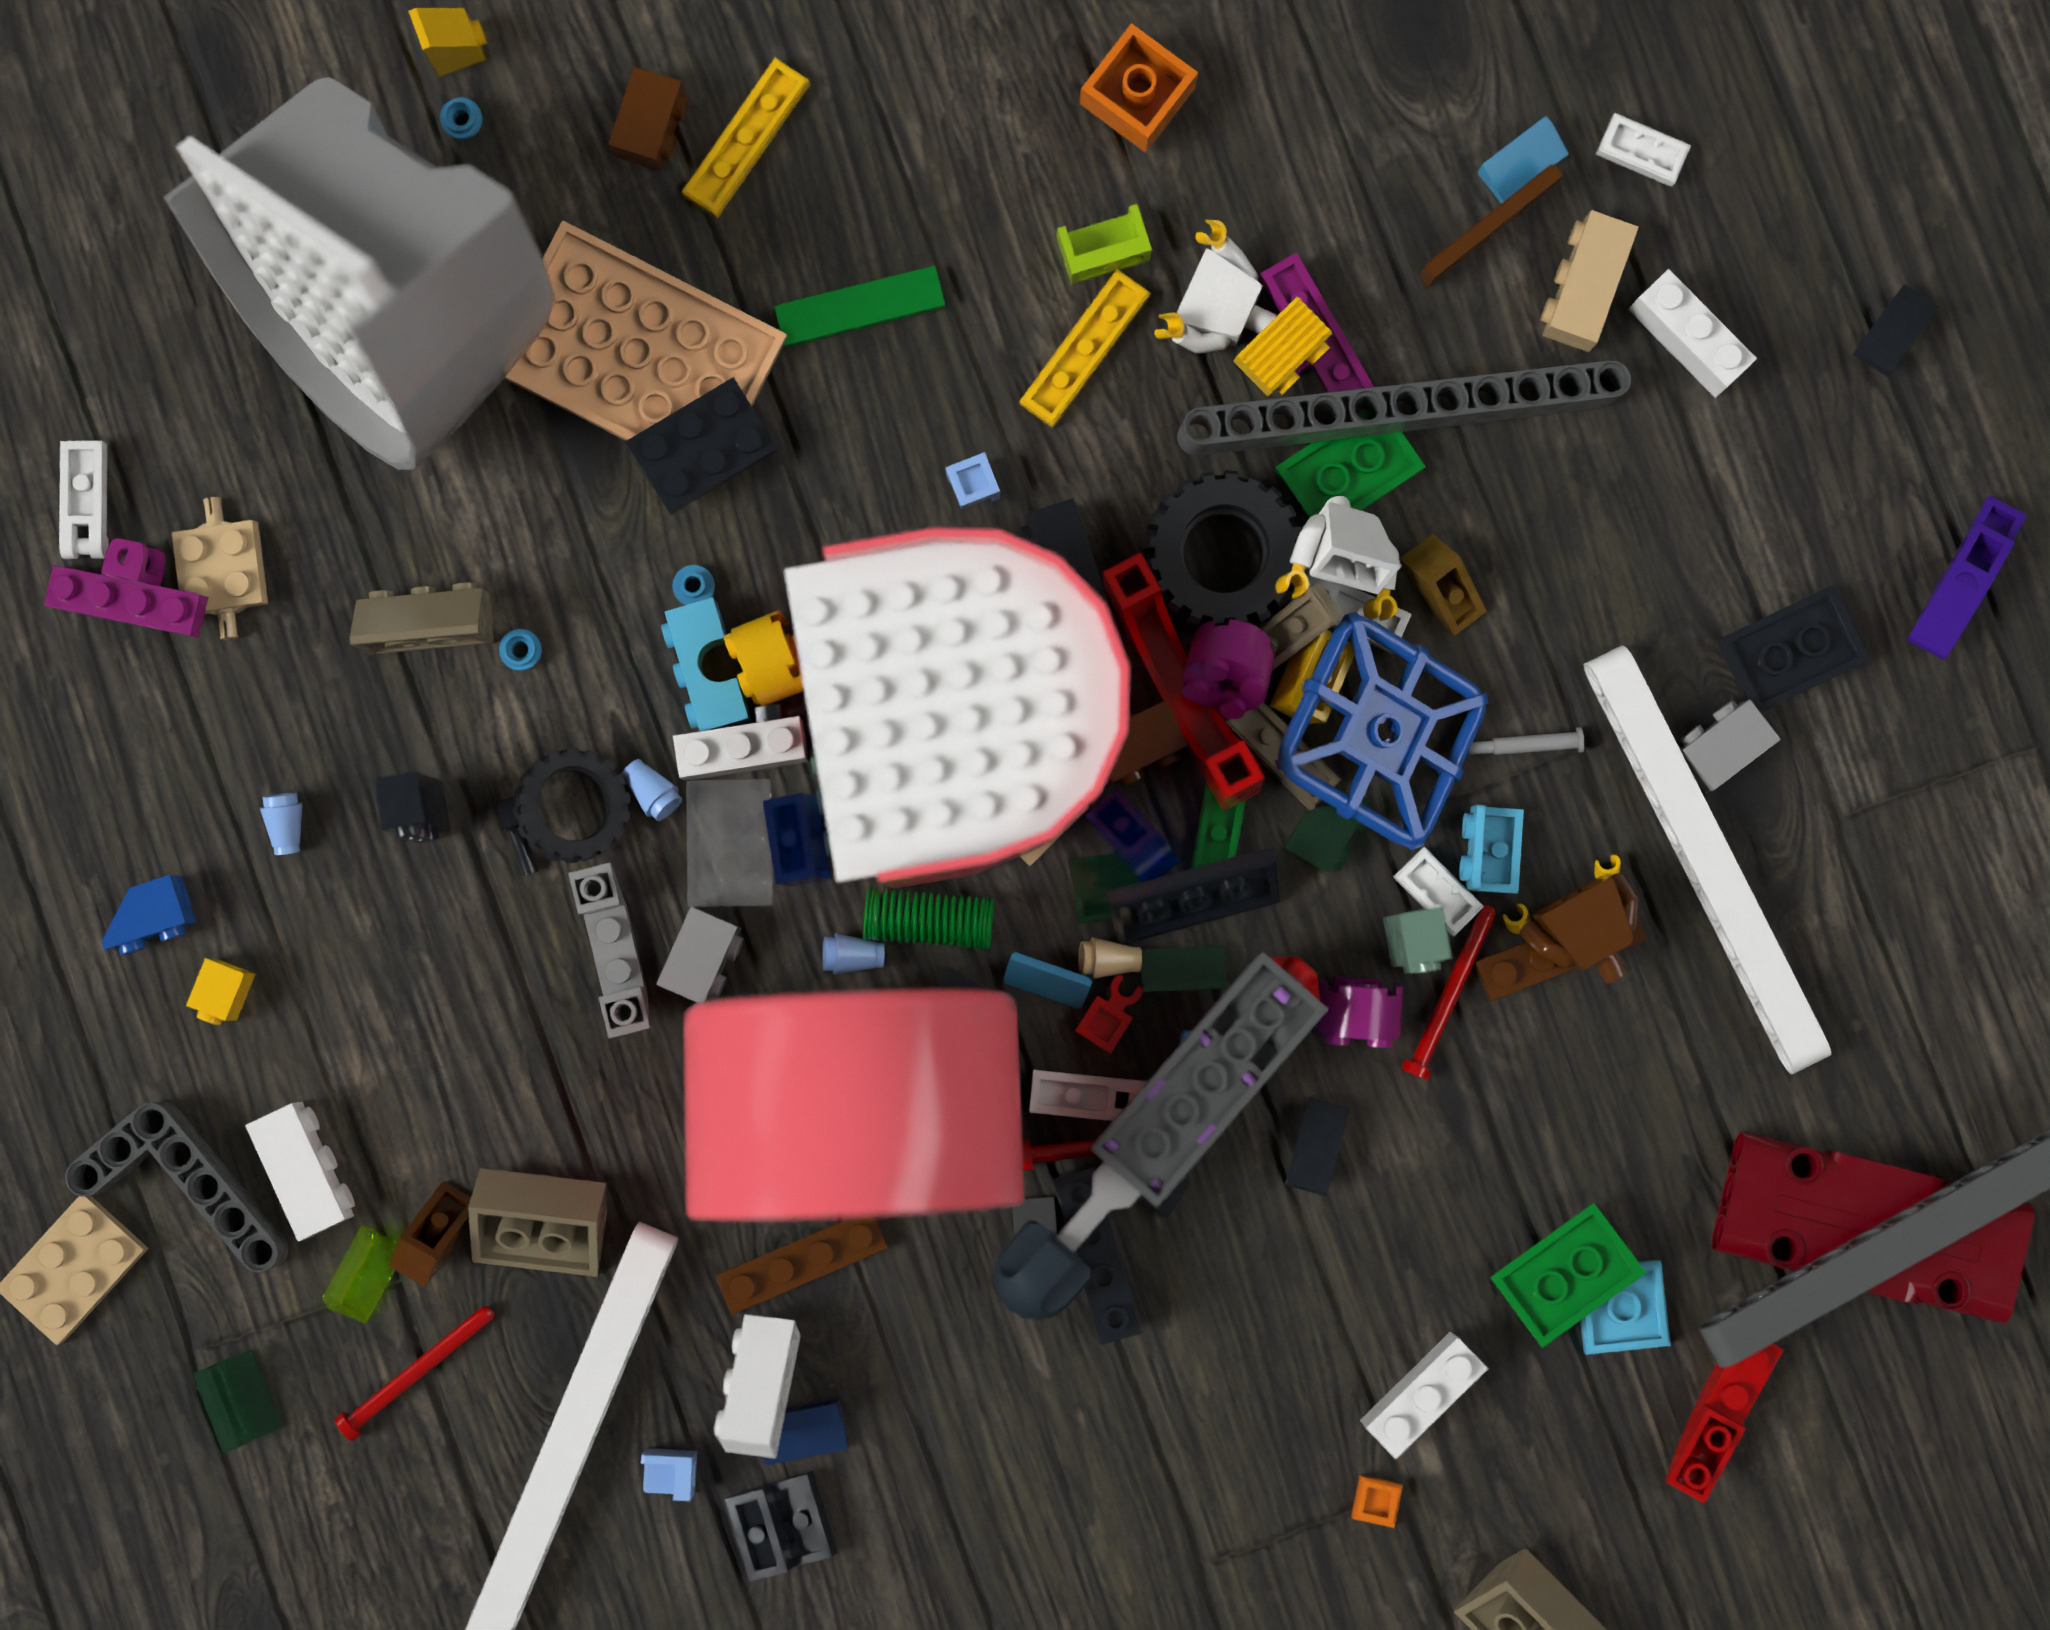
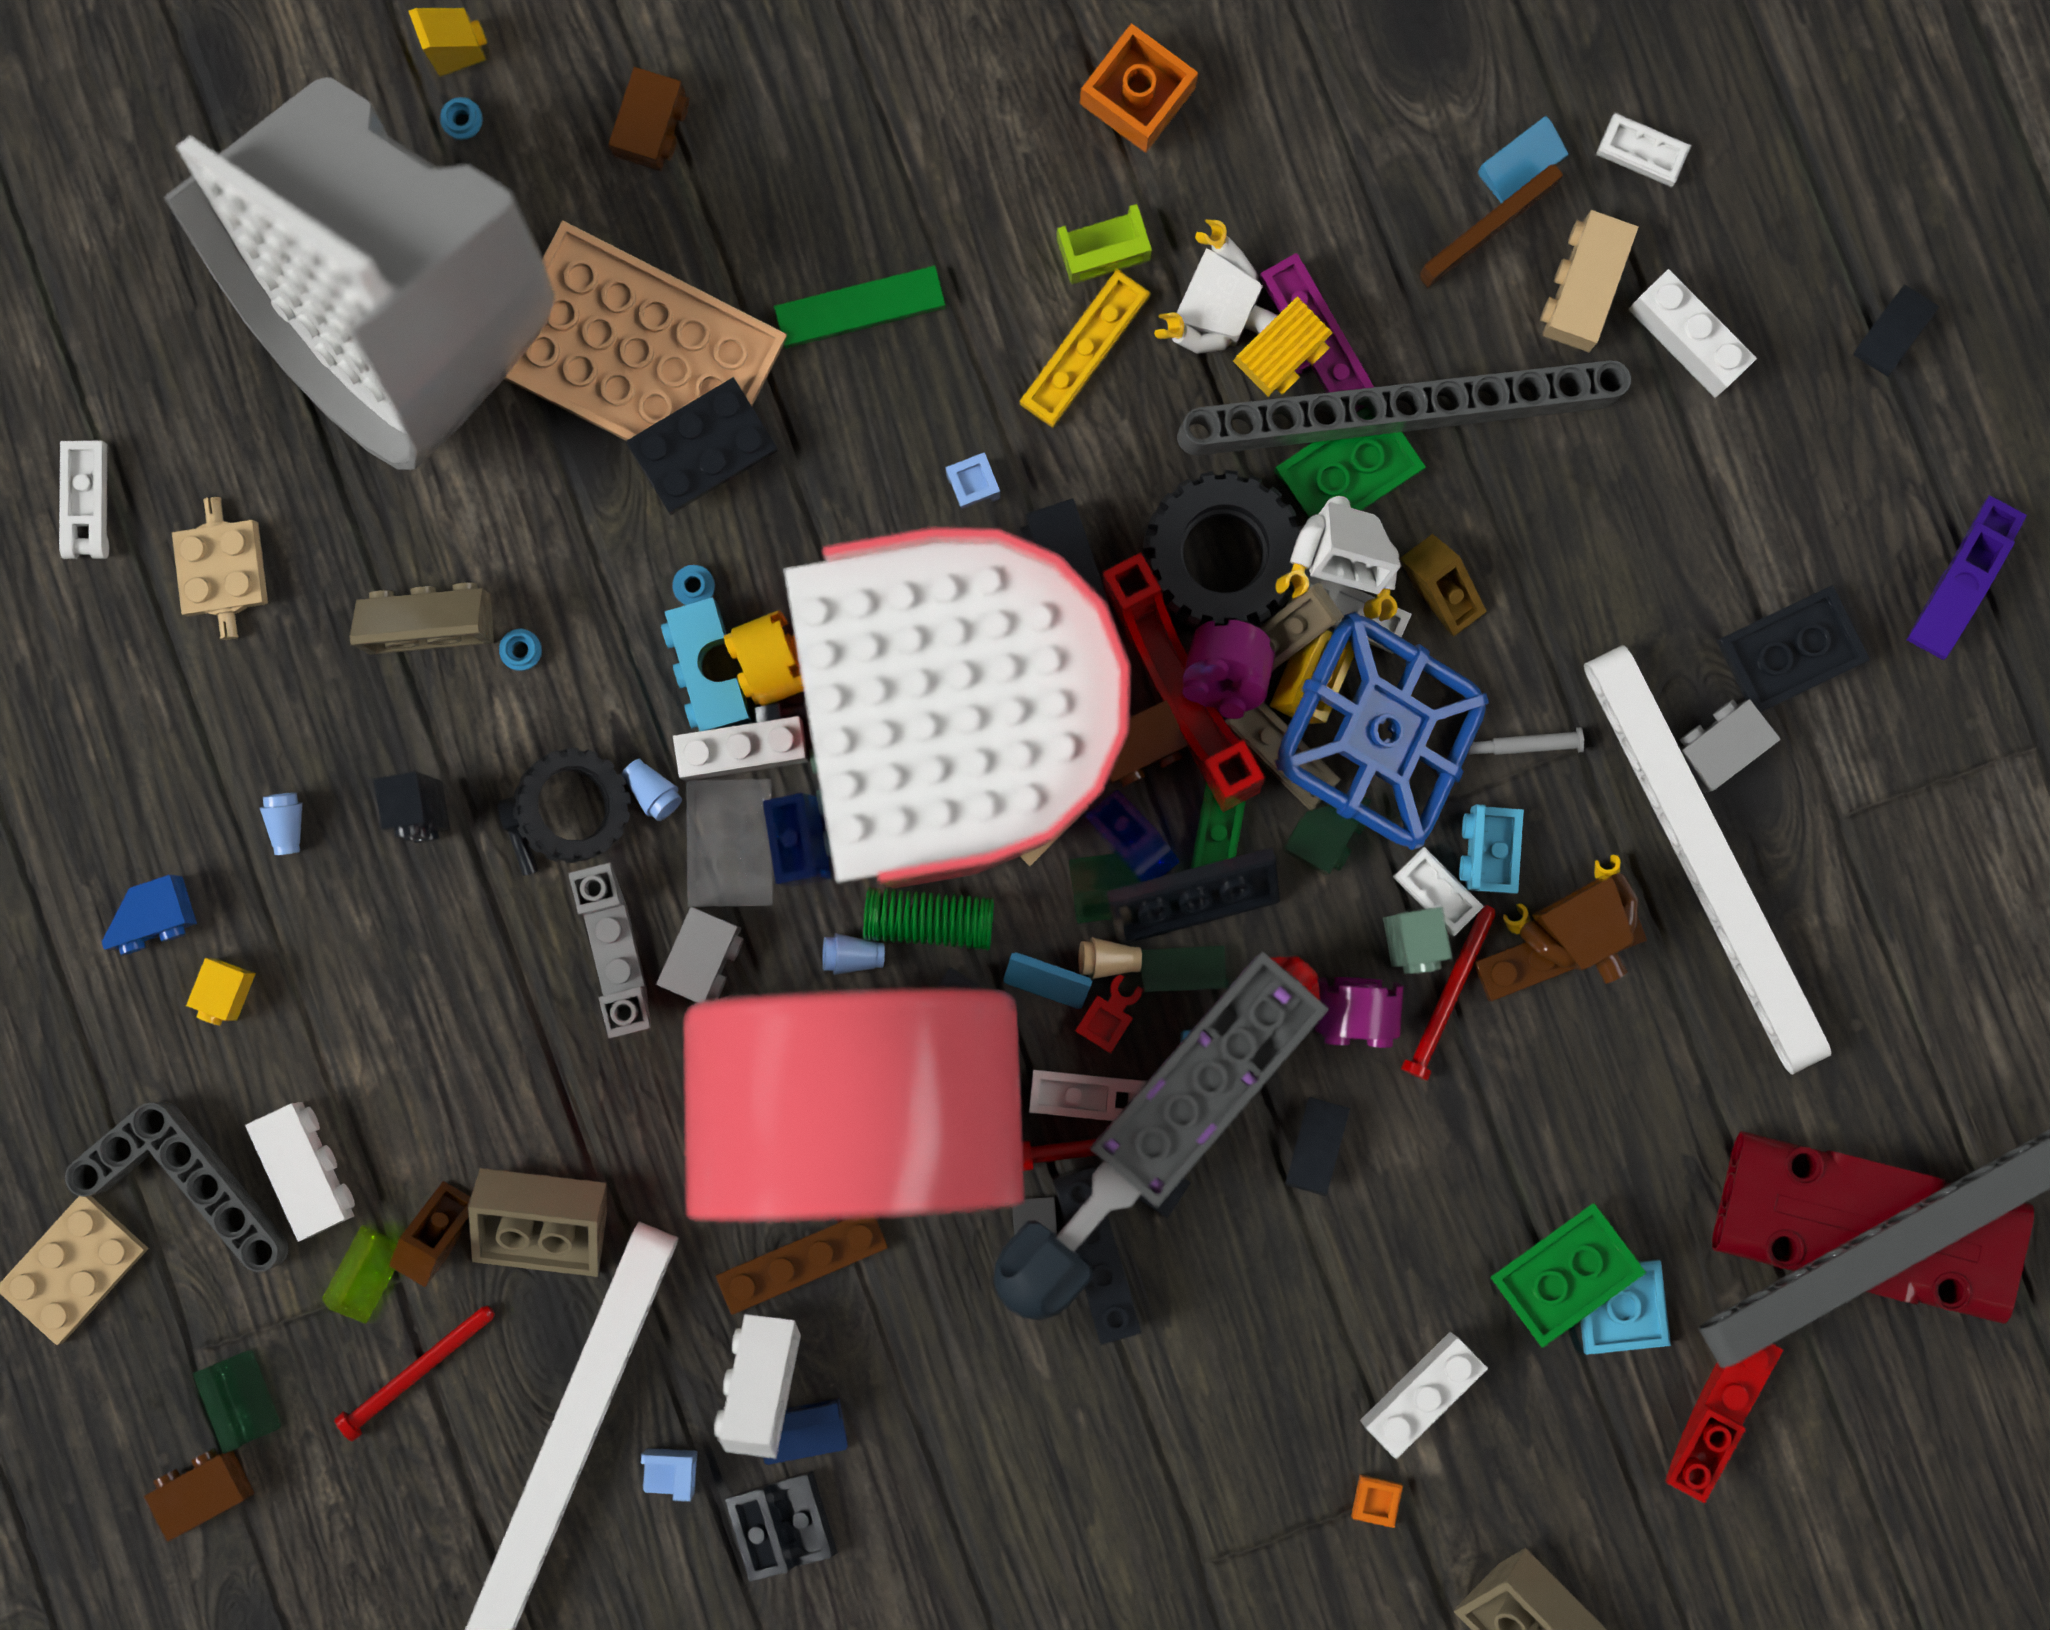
magenta plate [43,538,209,638] -> none
yellow tile [682,58,810,218] -> none
none -> reddish brown brick [144,1448,255,1542]

